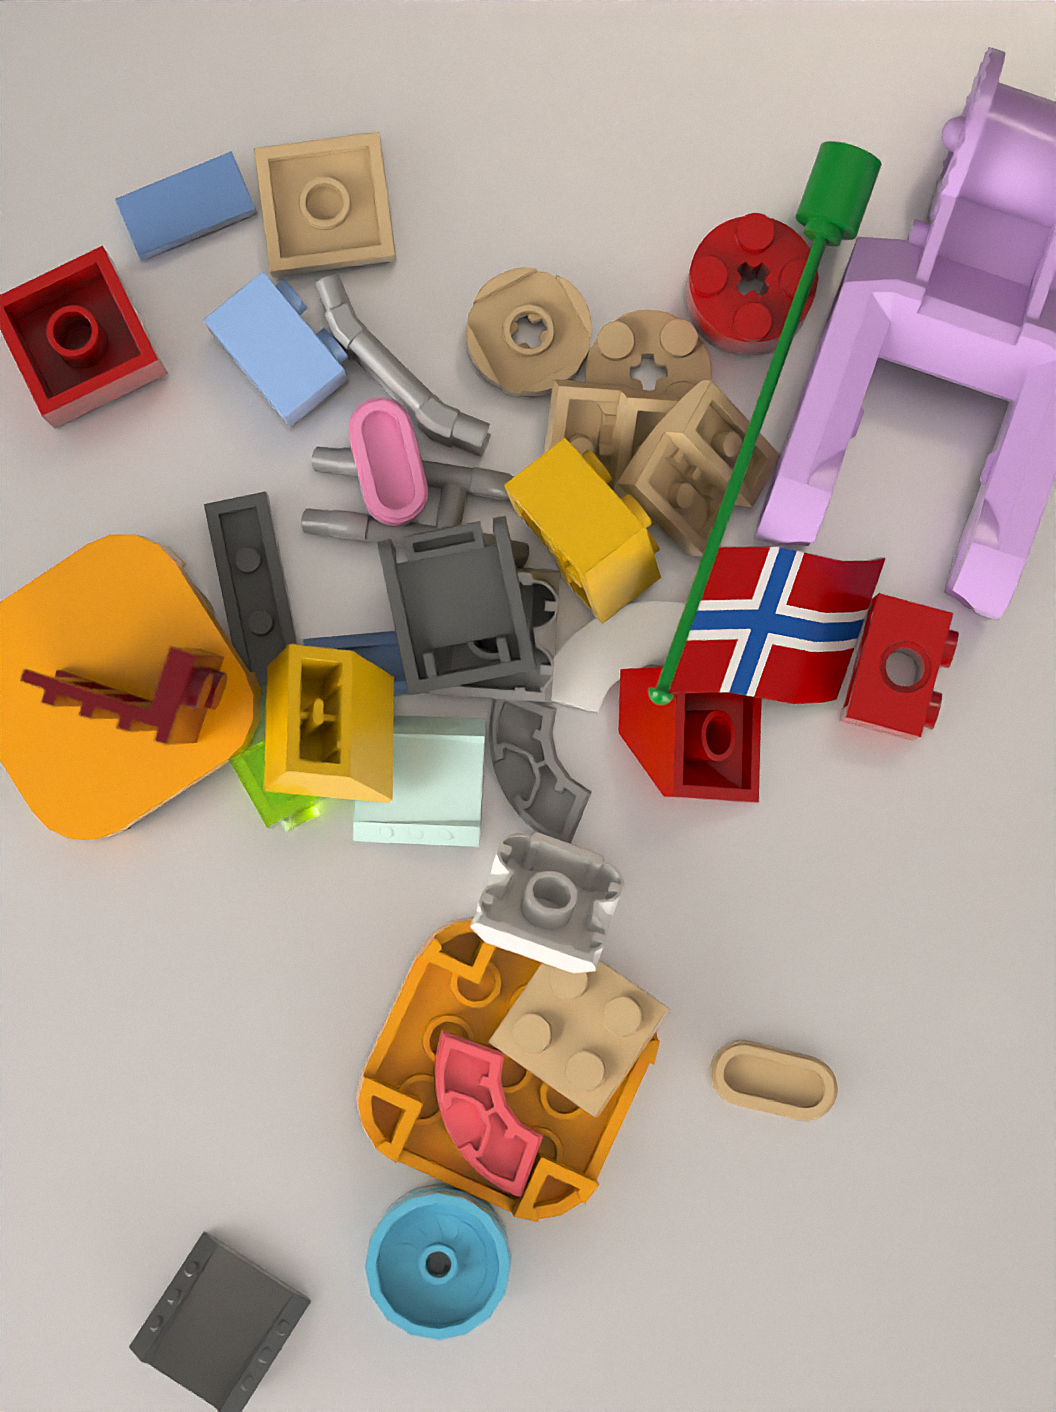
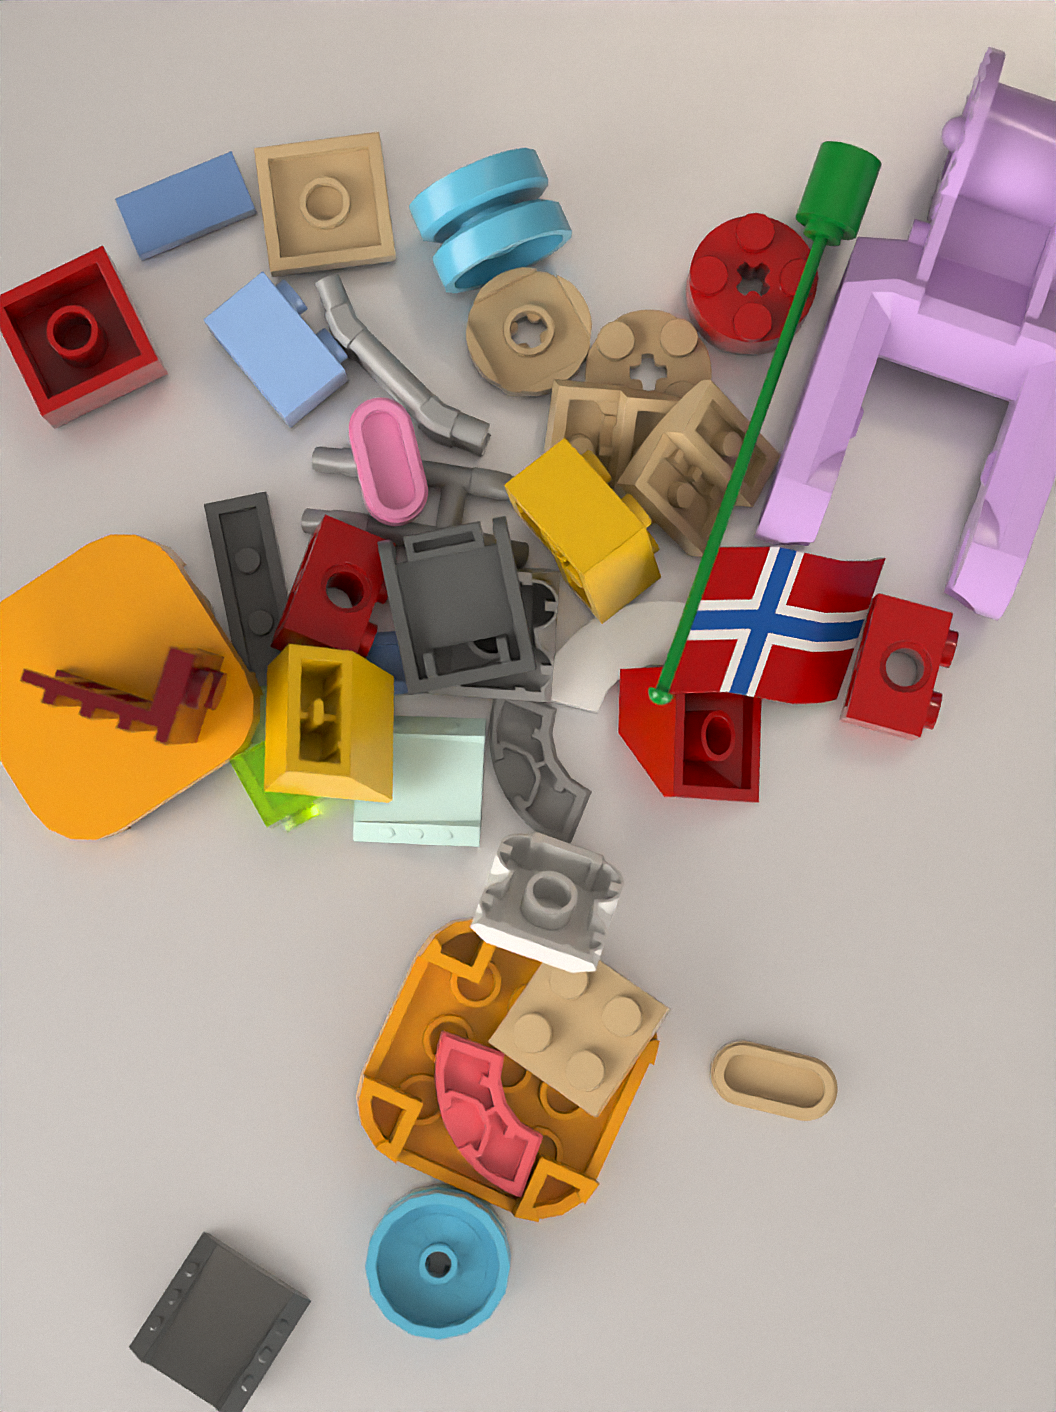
none -> red brick [270,514,396,658]
none -> medium azure wheel [409,148,572,293]

